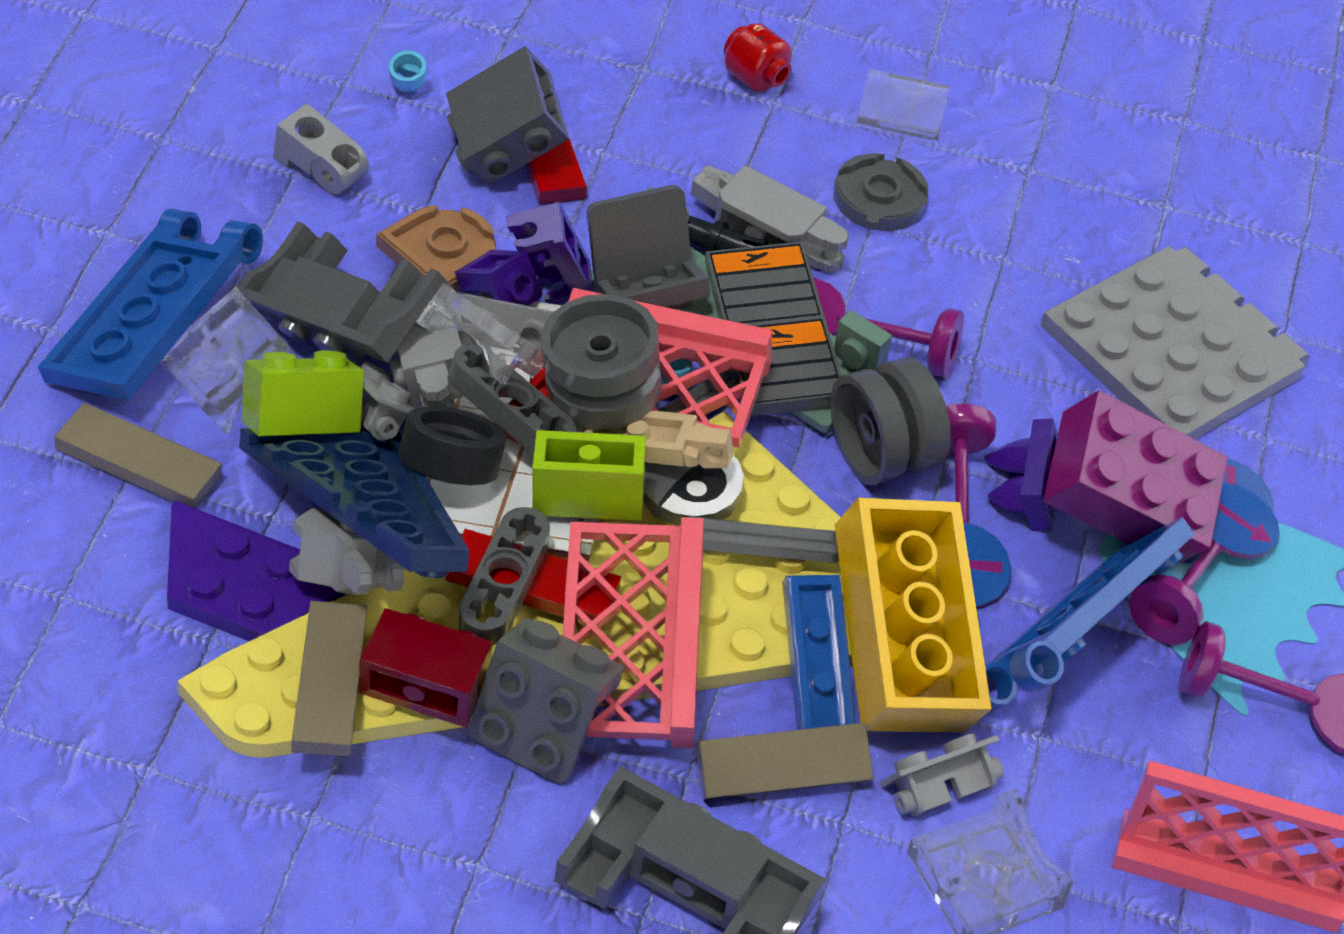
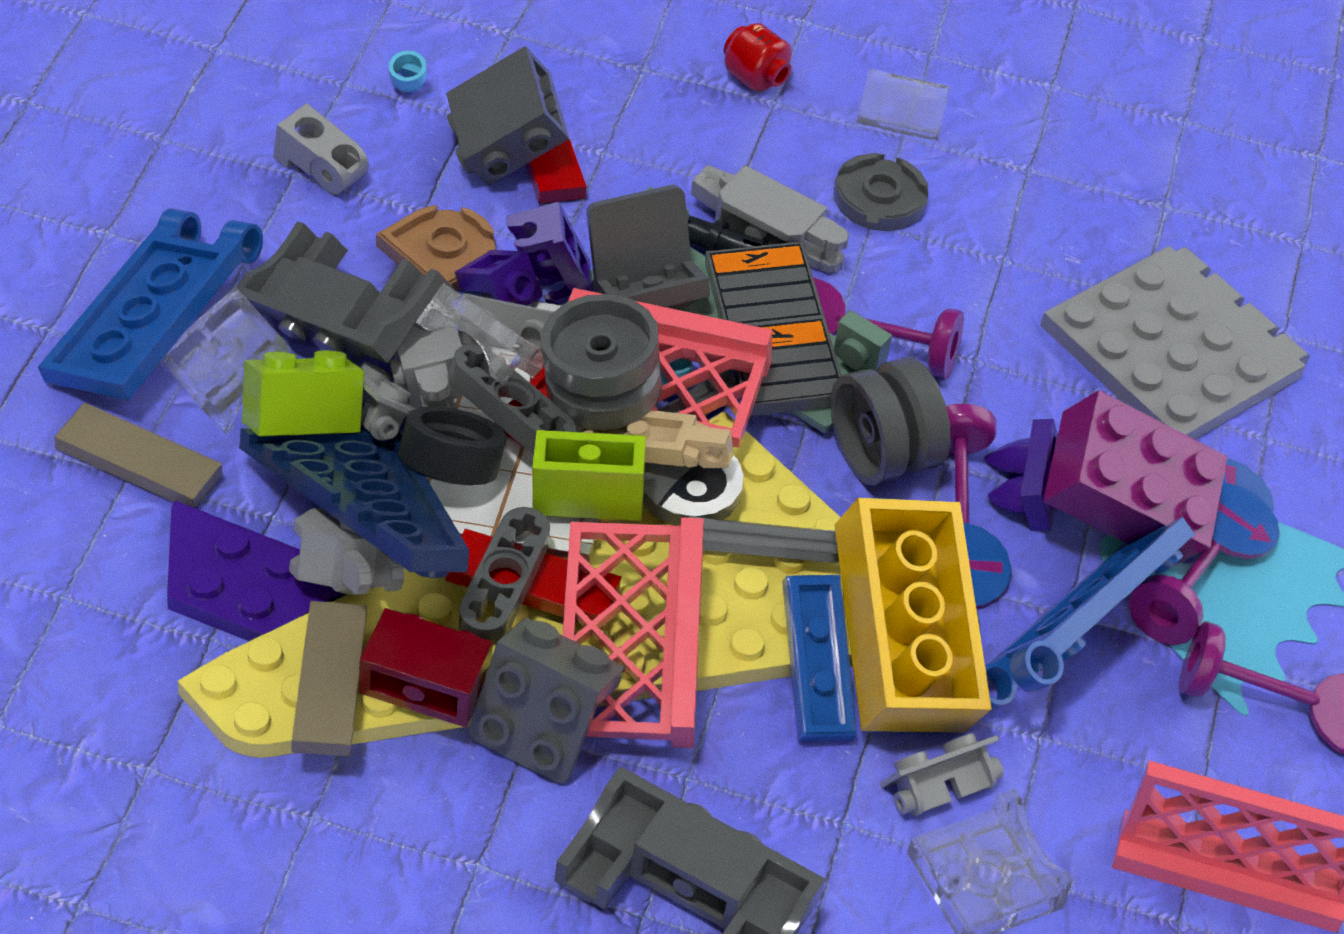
dark tan tile [696,723,873,800] -> none

